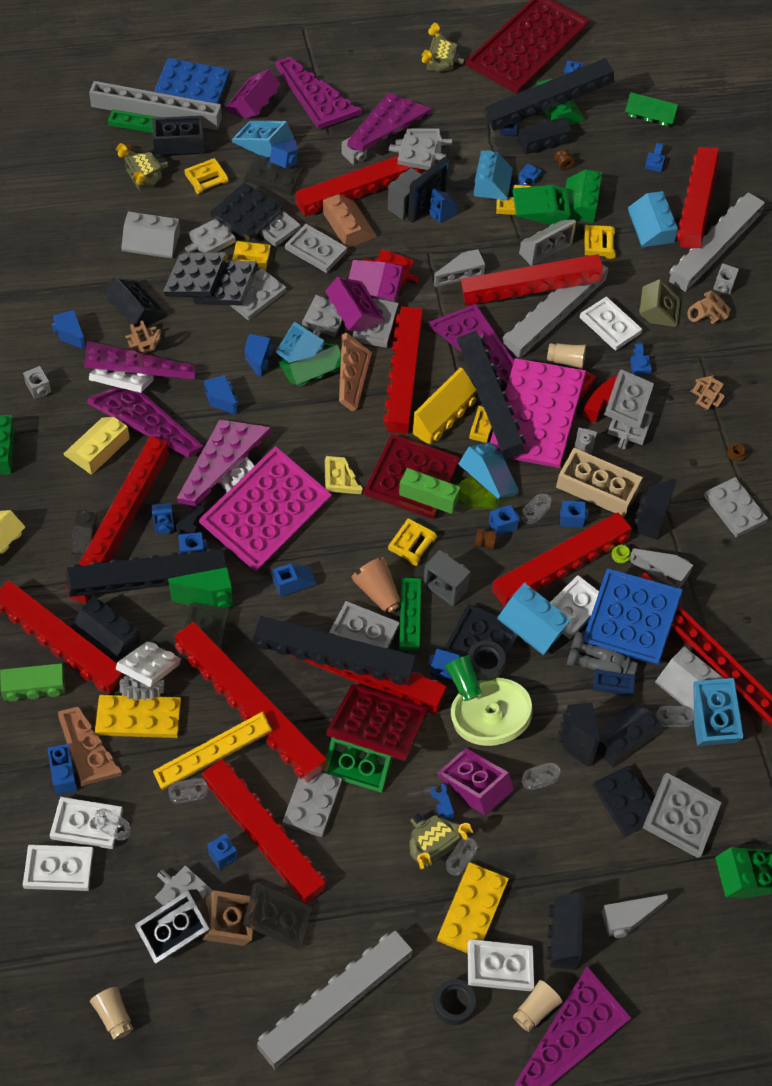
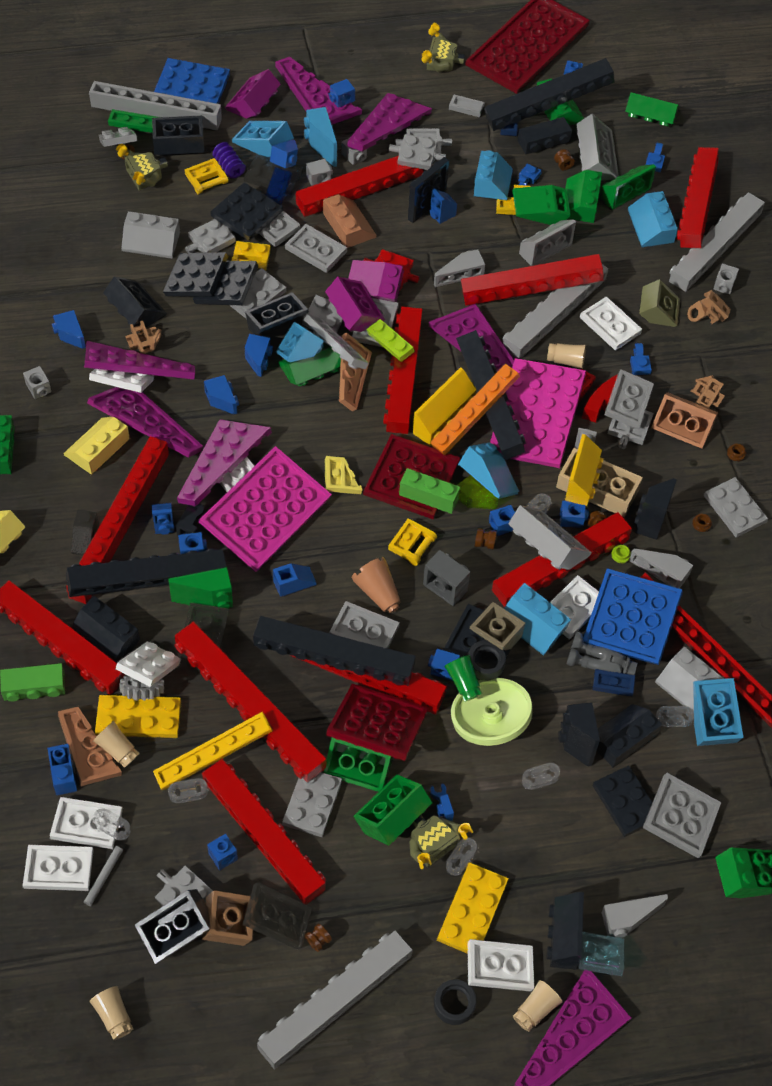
dark grey brick [388,168,422,220] -> none
green plate [399,578,421,651] -> none
magenta slope [437,748,514,815] -> none
yellow plate [469,406,492,443] -> none
yellow plate [584,225,616,259] -> none
none -> light grey bar [84,846,123,906]
none -> tan plant [93,721,140,767]
none -> light grey plate [99,127,137,147]
none -> dark purple piece [213,142,246,179]
none -> black slope [245,292,309,336]
none -> clear blue plate [265,167,292,205]
none -> dark azure slope [304,107,337,167]
none -> light grey plate [304,314,369,370]
none -> reddish brown wheel [305,924,332,952]
none -> light grey brick [306,159,333,186]
none -> blue brick [329,79,355,108]
none -> green brick [353,775,432,846]
none -> lime plate [366,319,415,362]
none -> orange plate [430,364,520,455]
none -> light grey tile [449,94,485,117]
none -> dark tan slope [470,602,525,650]
none -> light grey slope [508,505,592,570]
none -> yellow slope [565,434,604,506]
none -> light grey slope [577,114,619,180]
none -> clear light blue plate [578,932,624,976]
none -> reddish brown plate [588,511,606,527]
none -> green slope [600,164,656,210]
none -> nougat slope [651,392,718,449]
none -> reddish brown plate [692,514,712,532]

